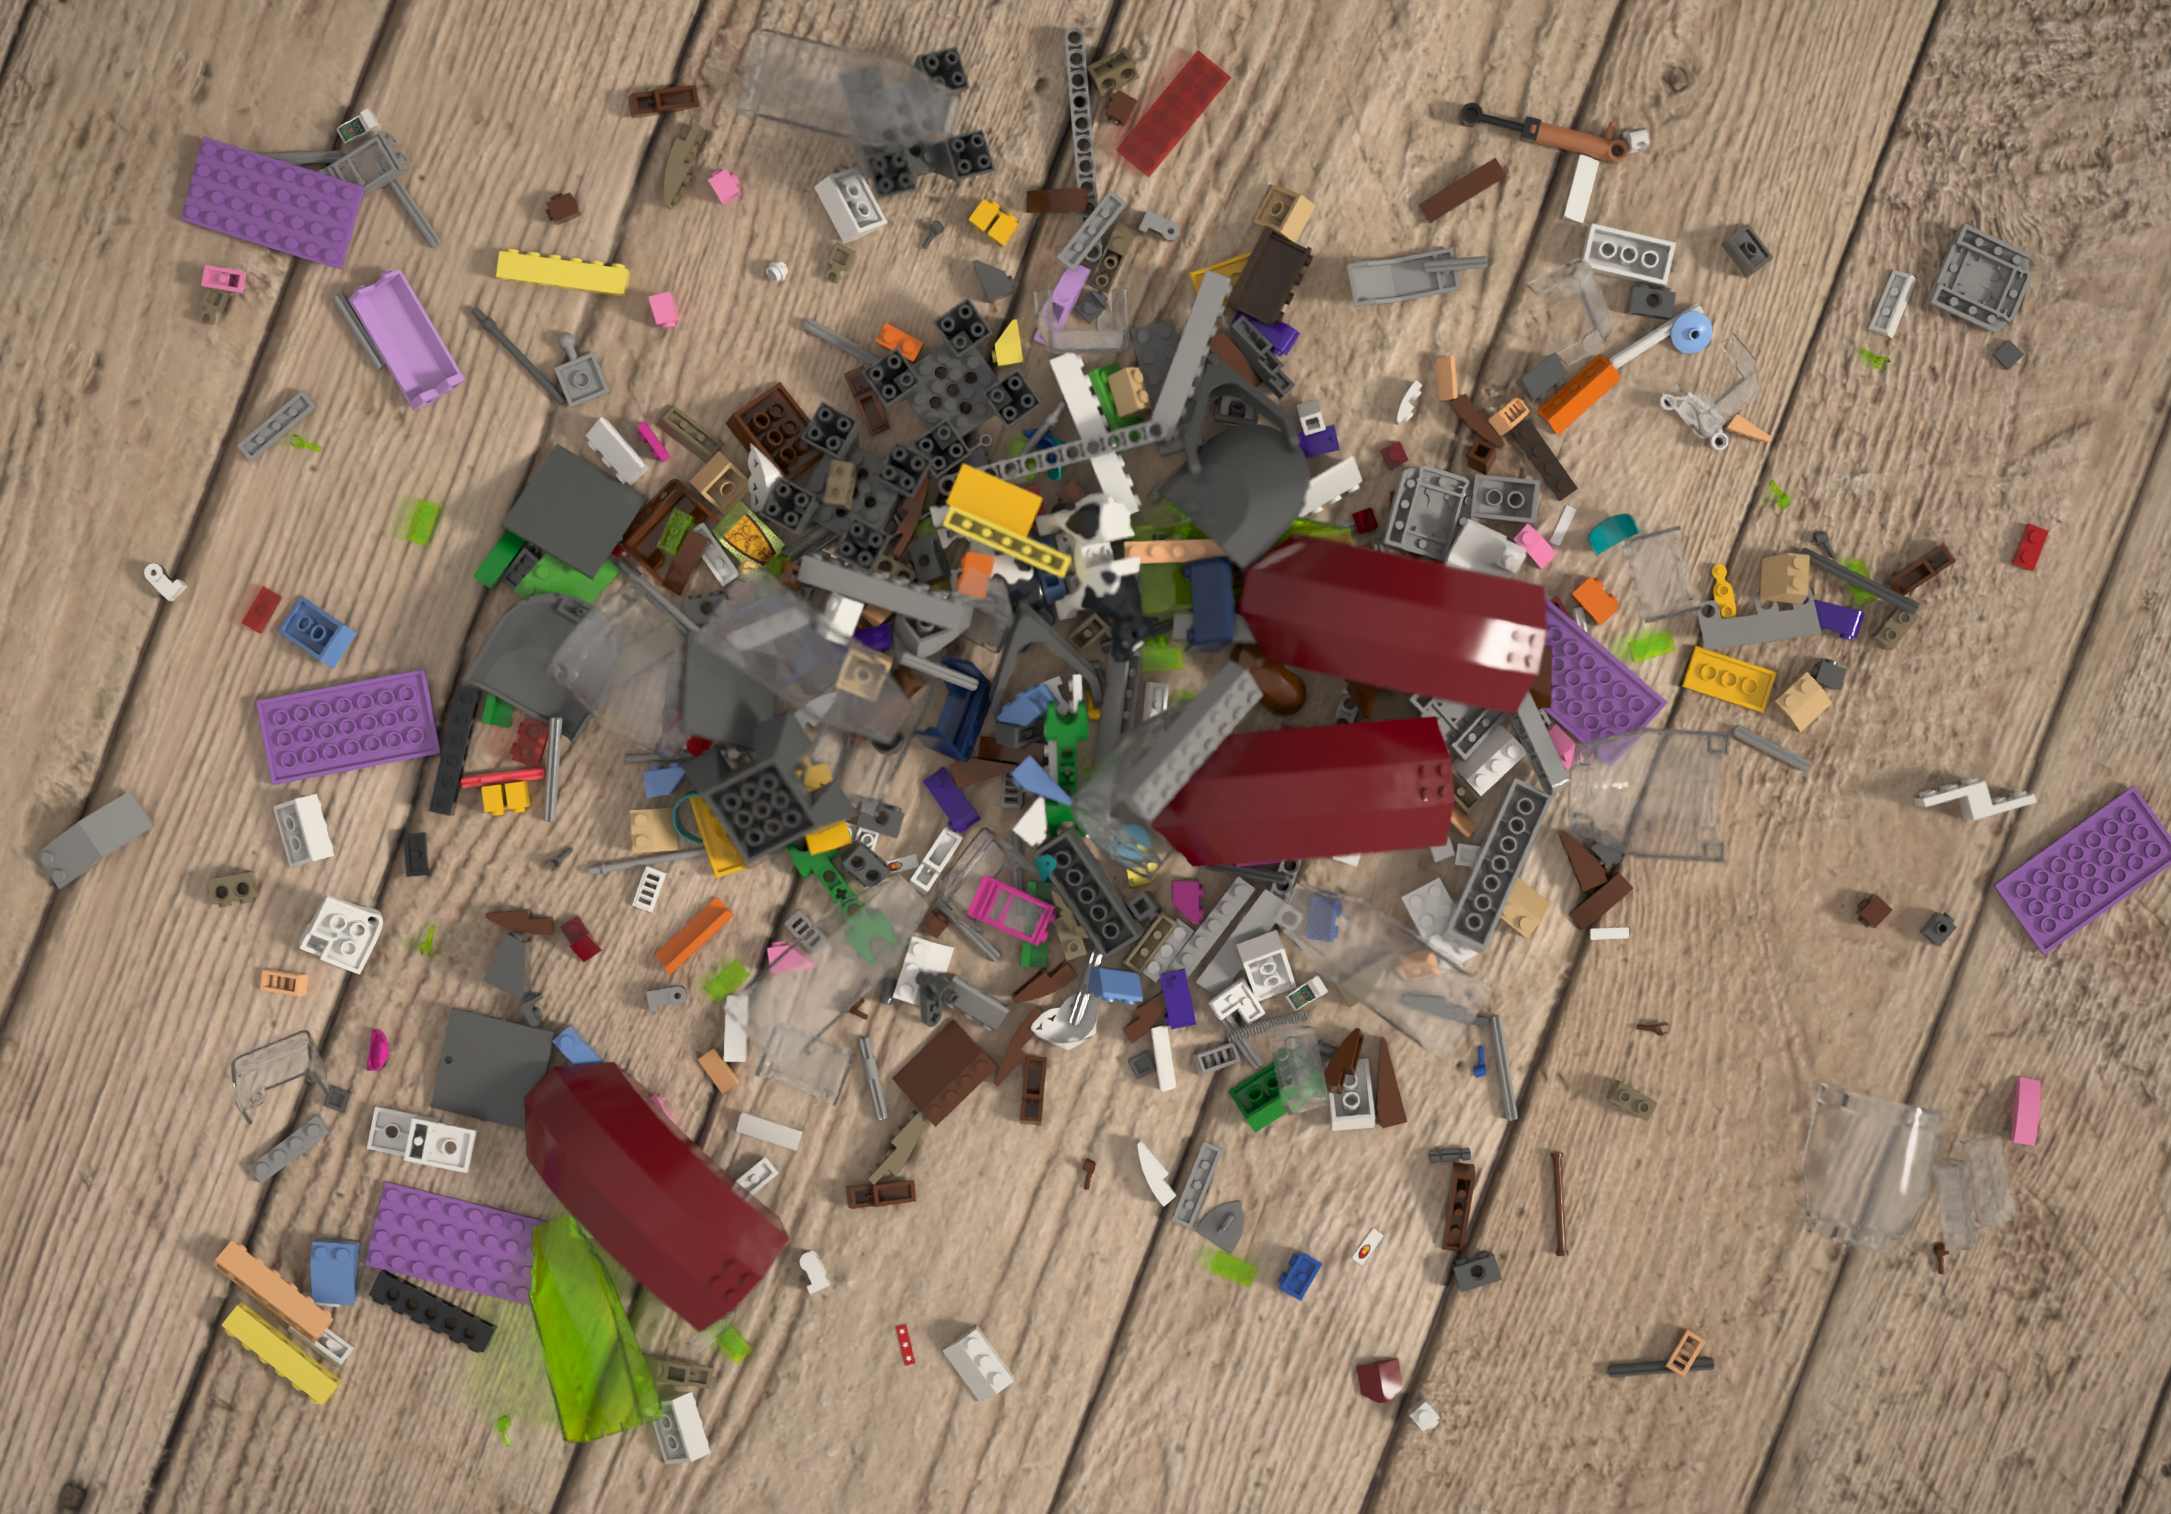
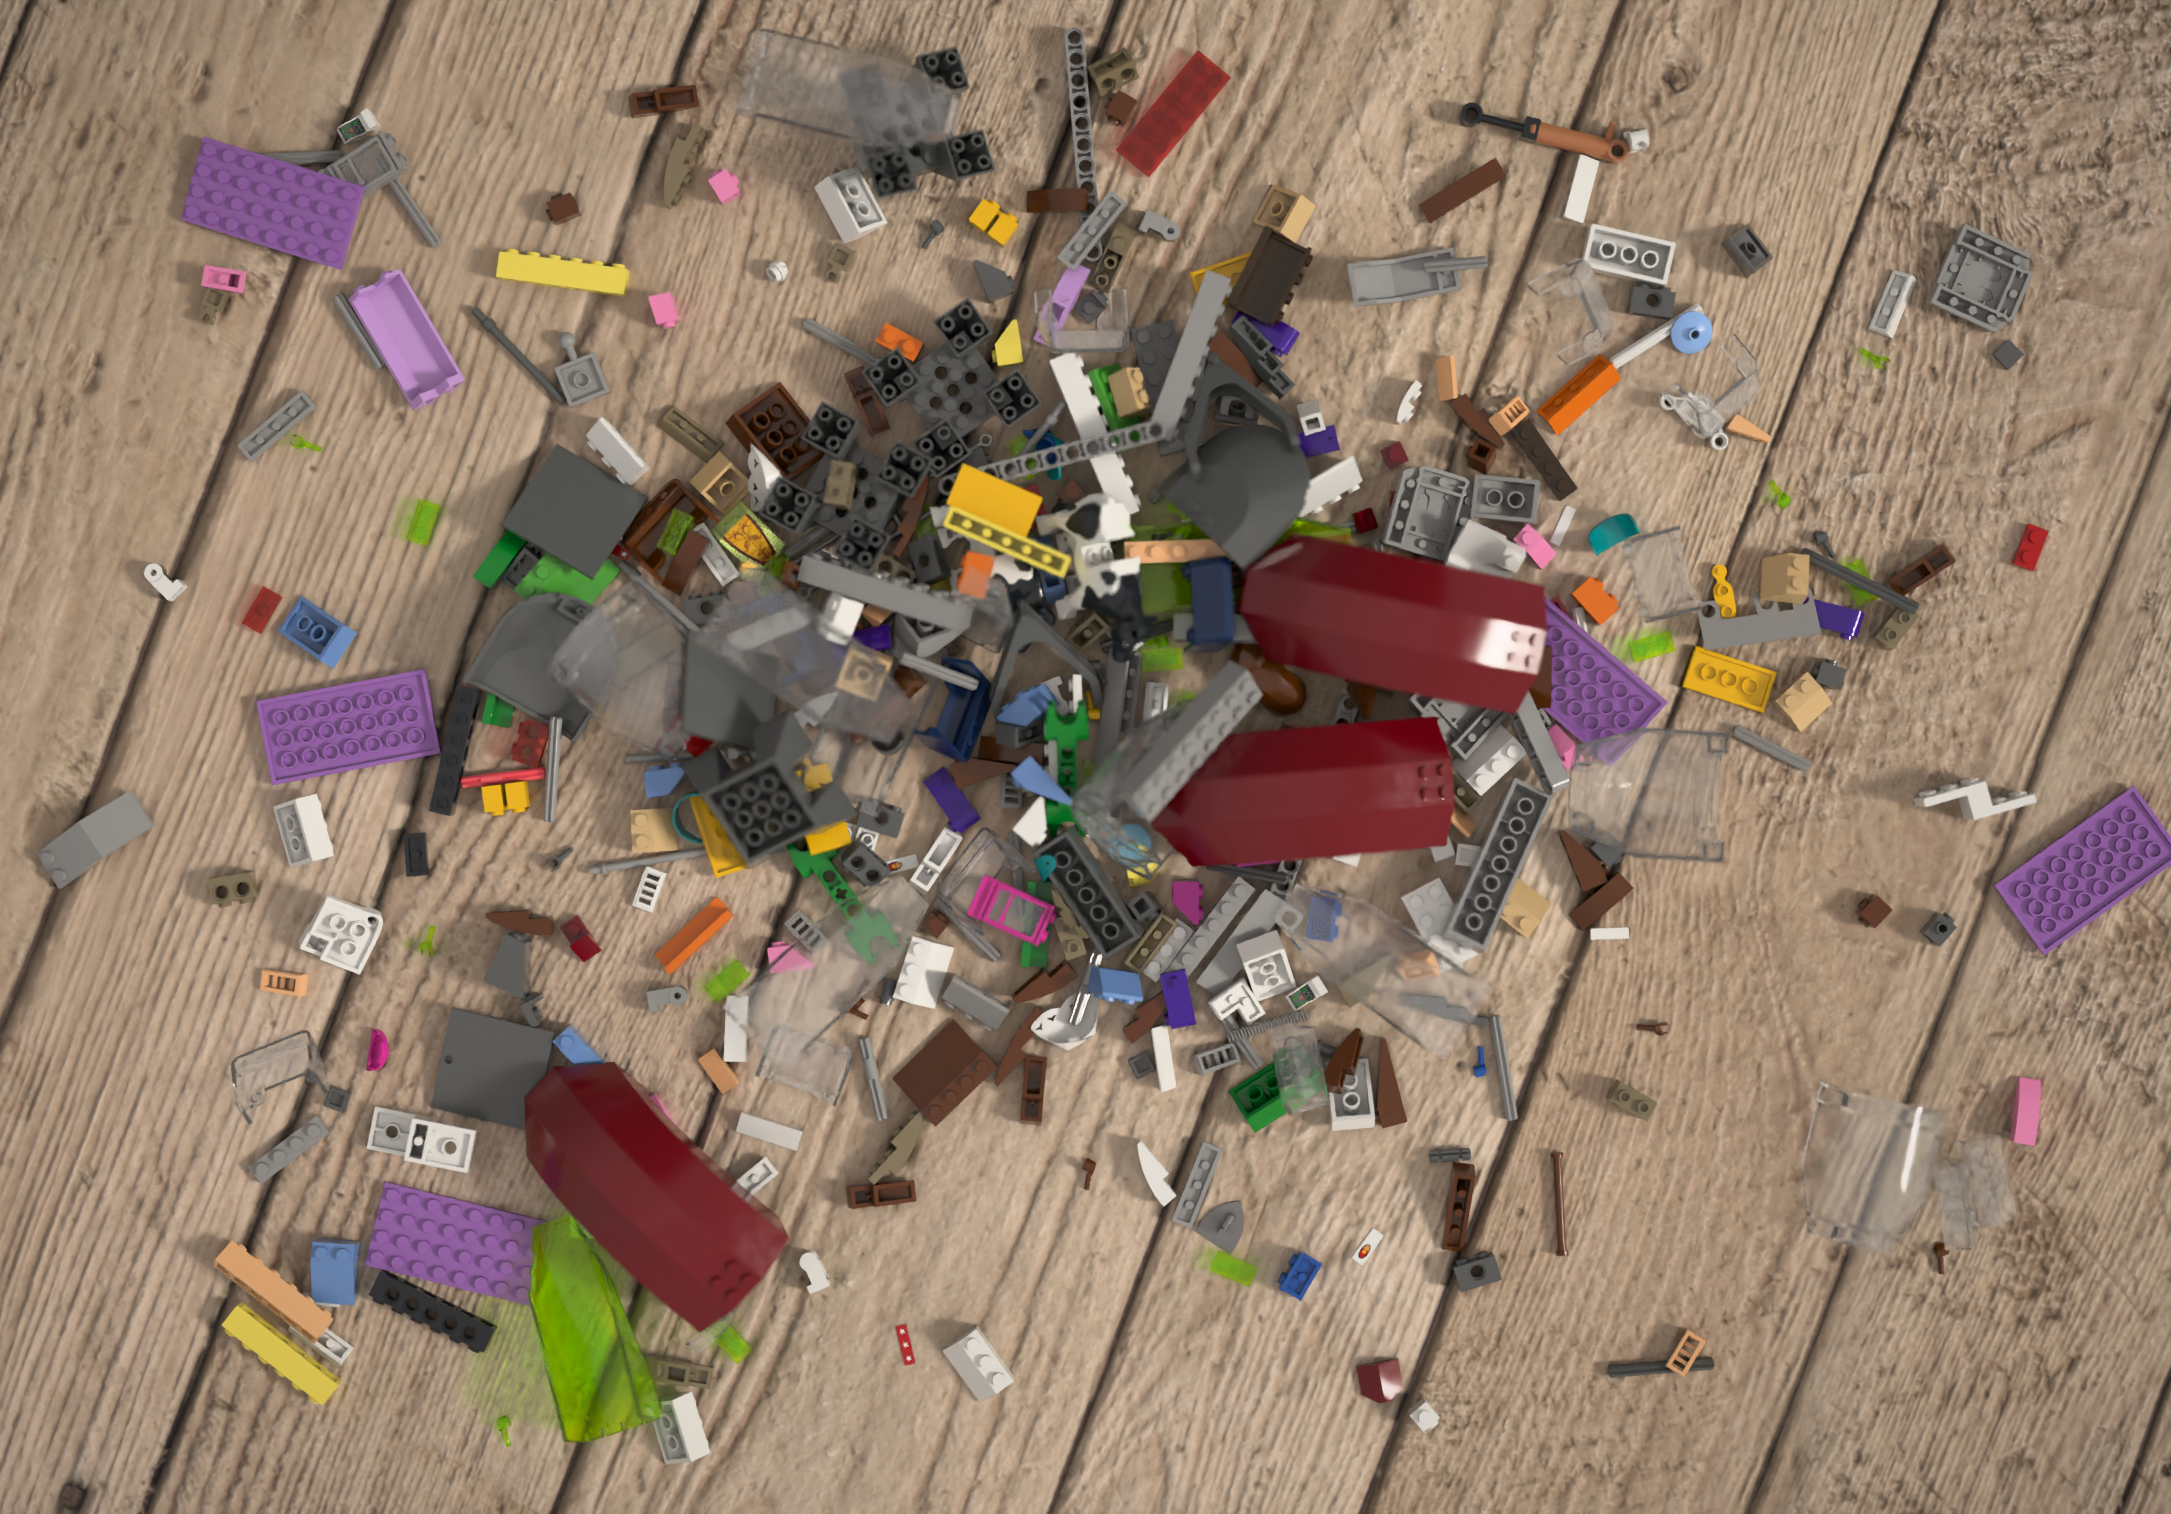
dark pink plate [637,421,672,462] -> none
dark grey piece [915,971,959,1027] -> none
dark grey slope [1516,352,1568,402] -> none

